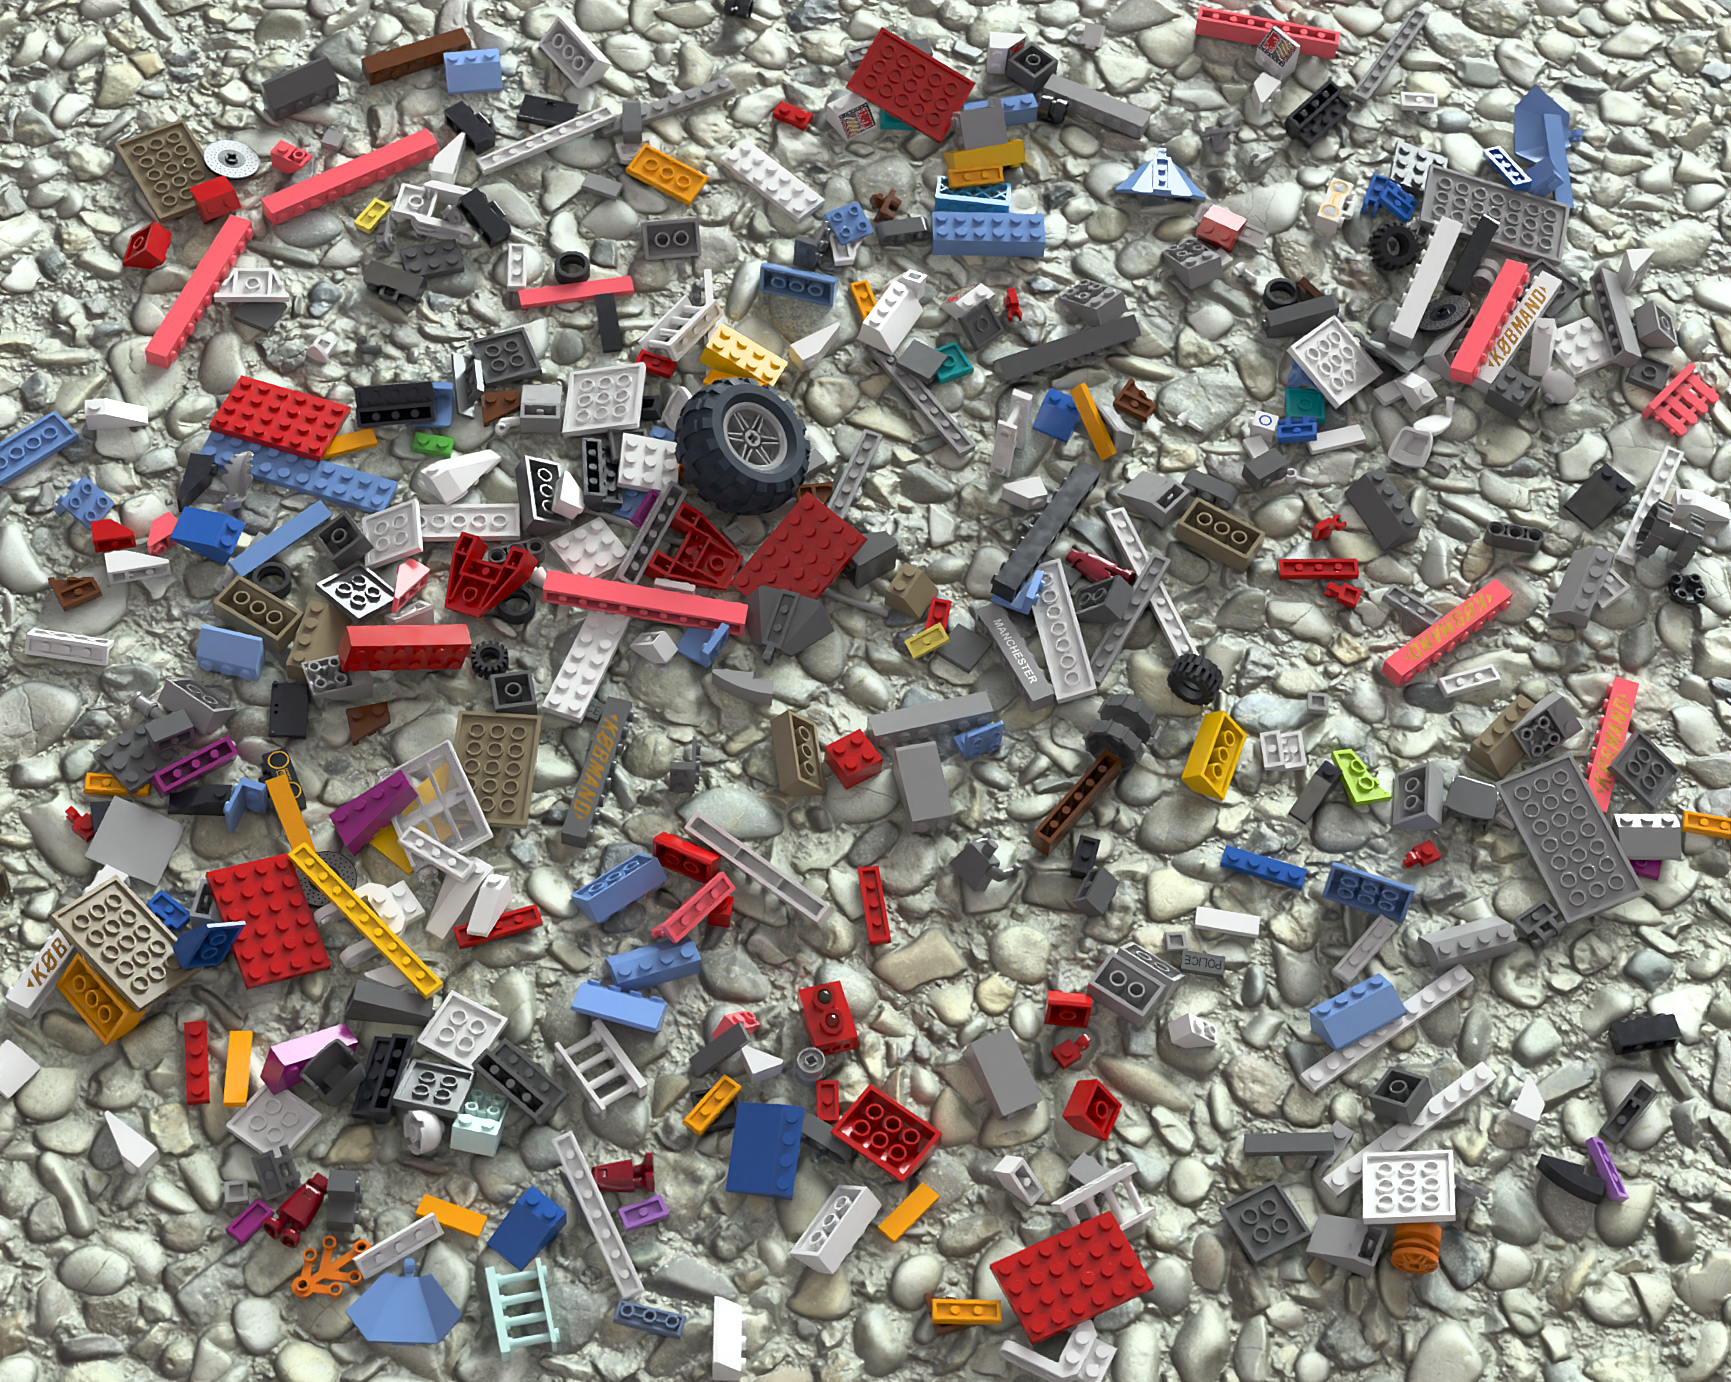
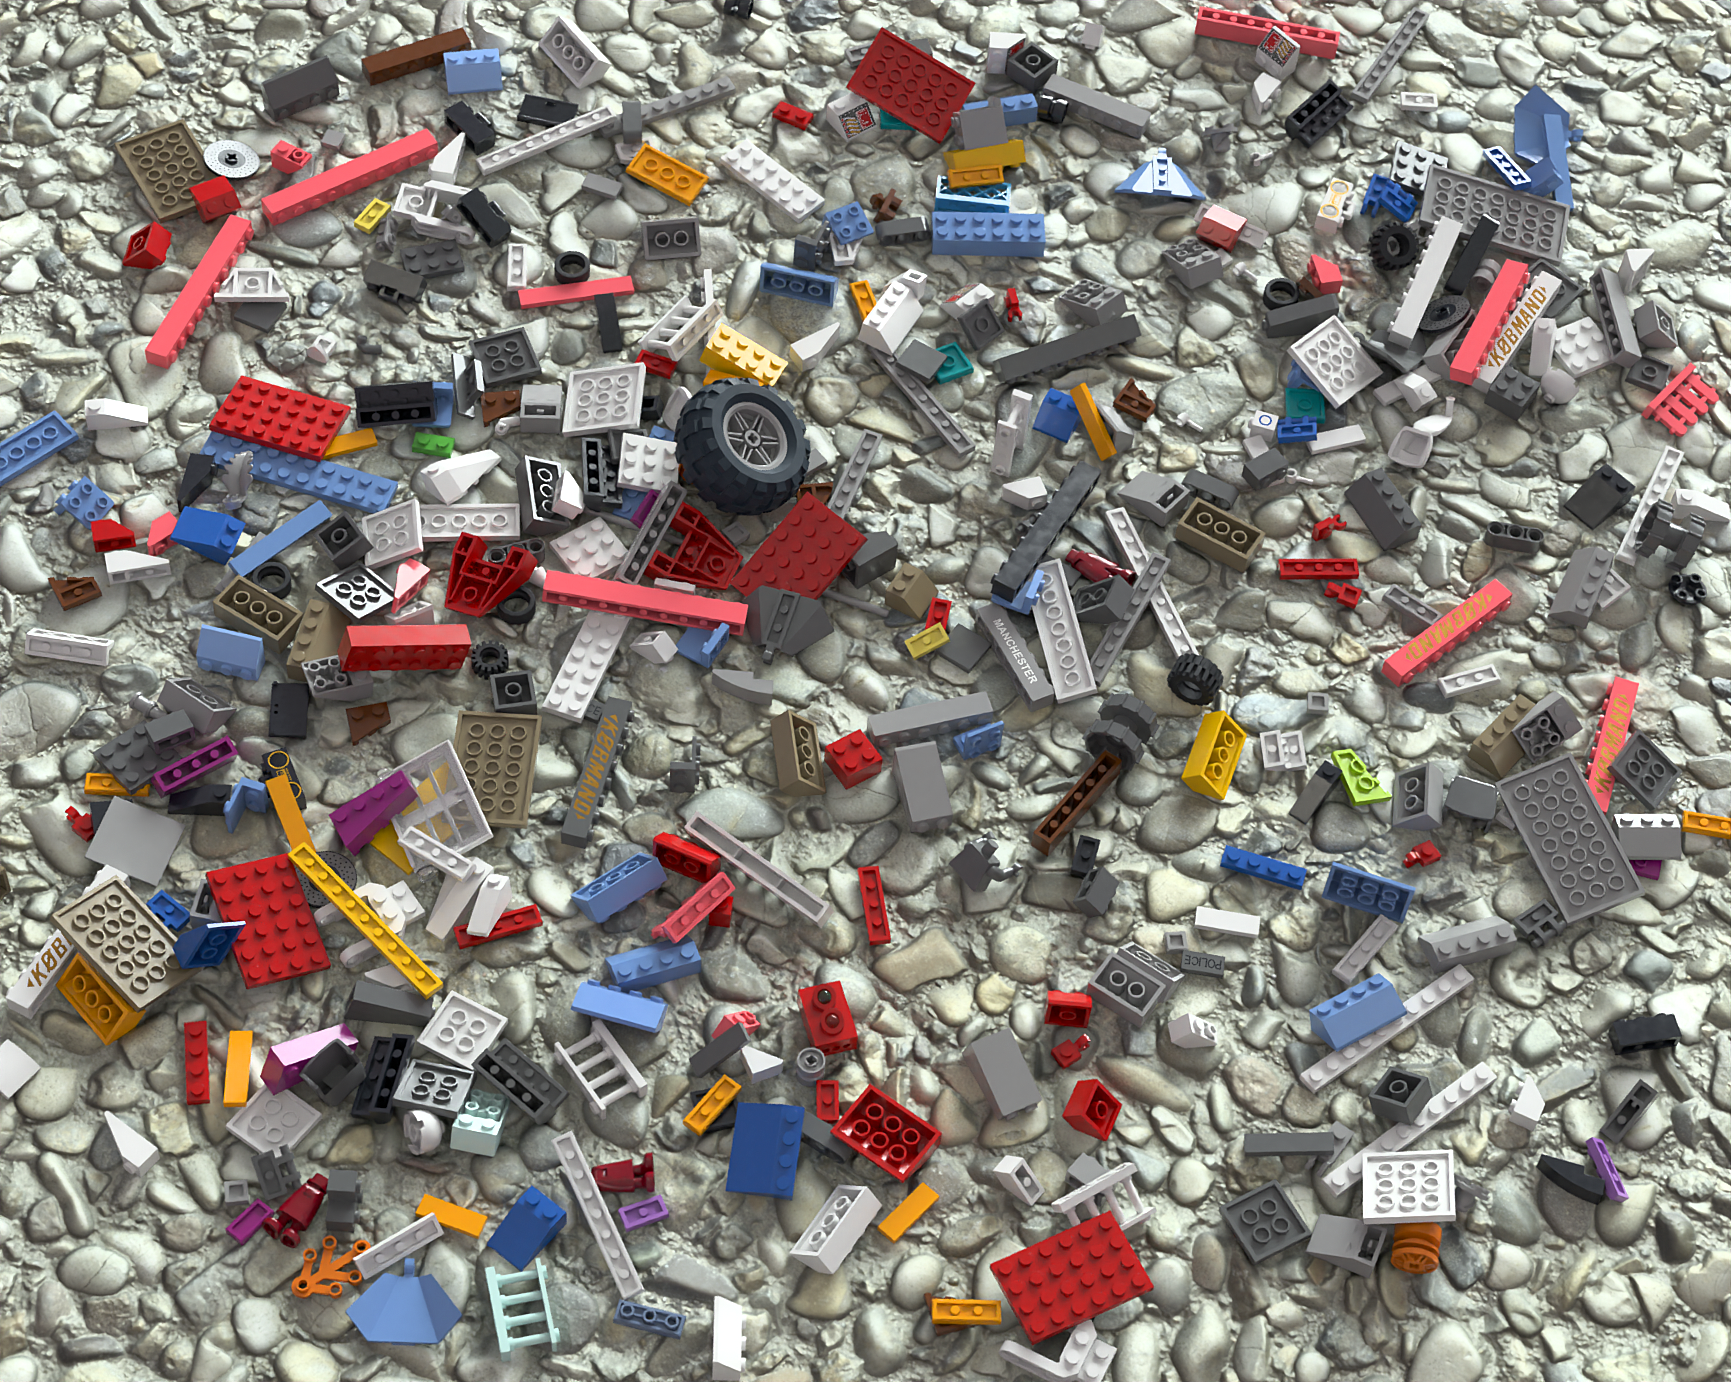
none -> coral slope [1307,254,1343,294]

